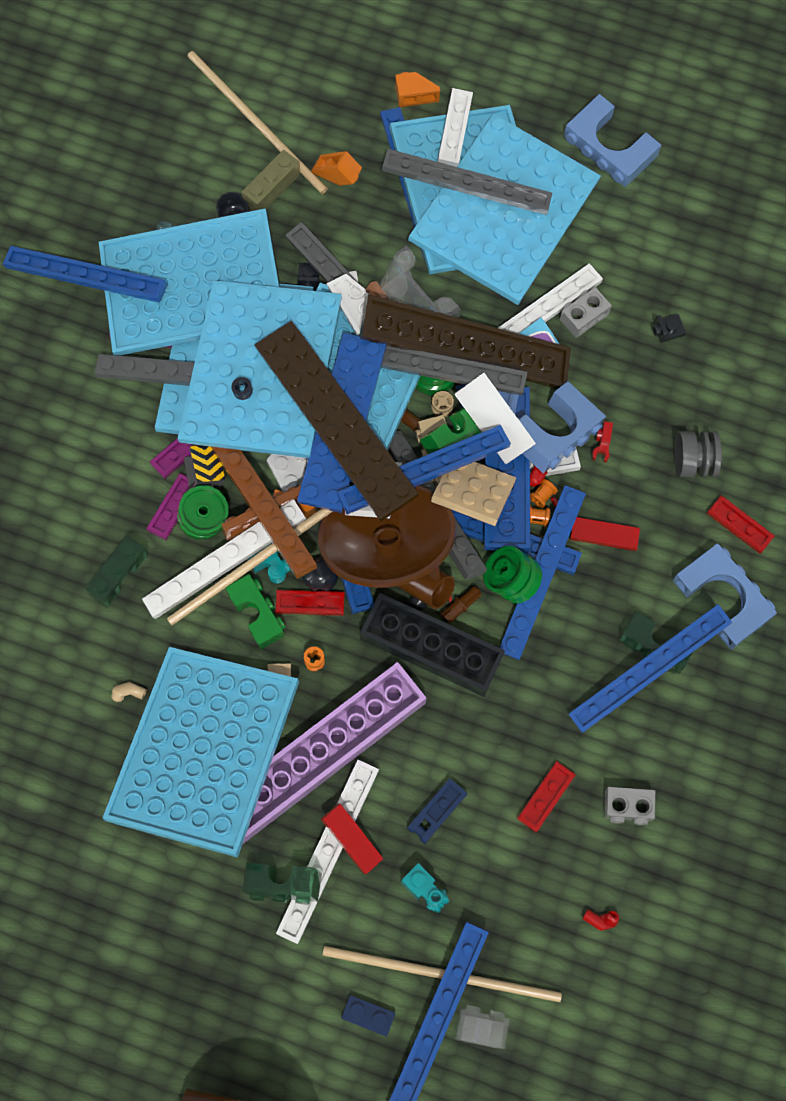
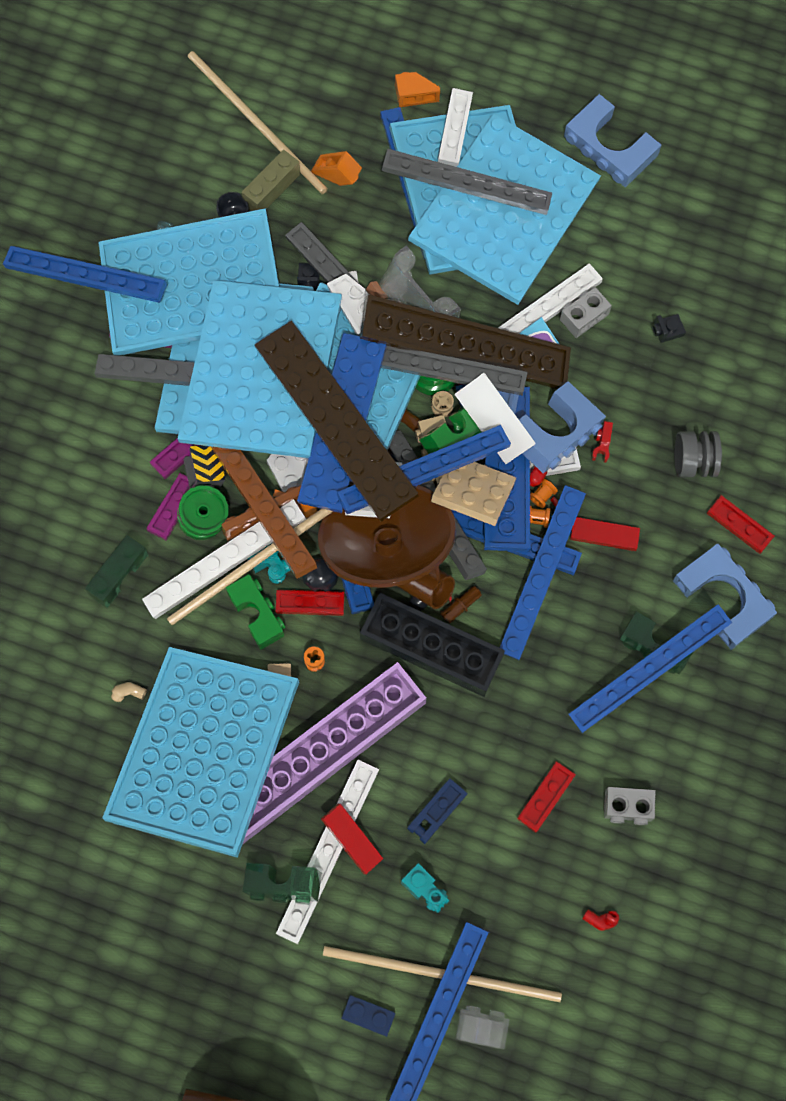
black bush [231,377,253,400] -> none
green wheel [483,546,542,603] -> none

